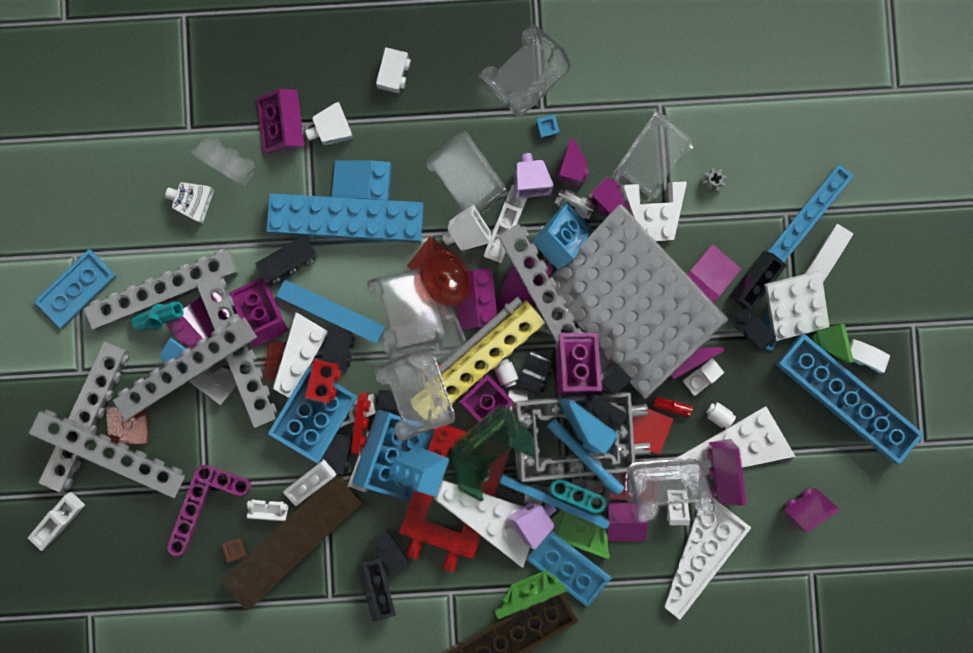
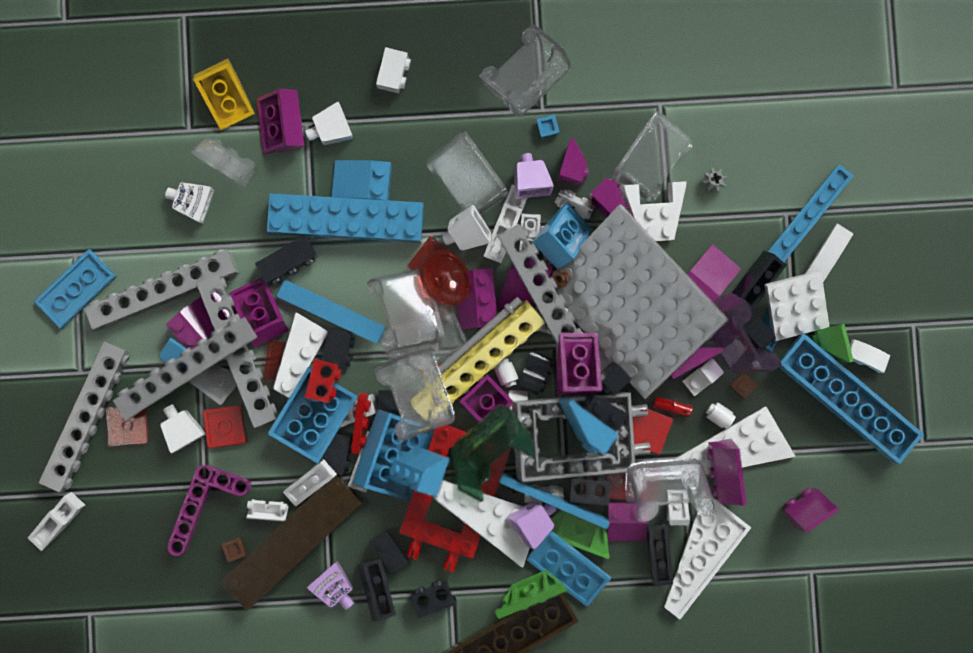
light grey brick [29,409,185,498] -> none
teal piece [131,301,184,332] -> none
dark azure piece [547,419,624,495] -> none
teal beam [550,479,606,513] -> none
none -> white torso [160,405,206,453]
none -> yellow slope [193,59,255,130]
none -> red tile [203,405,247,449]
none -> lavender torso [307,562,354,611]
none -> black brick [410,579,455,618]
none -> white slope [519,213,541,252]
none -> reddish brown plate [552,269,570,288]
none -> black brick [647,523,674,585]
none -> clear purple windscreen [712,292,782,373]
none -> reddish brown plate [730,372,758,399]

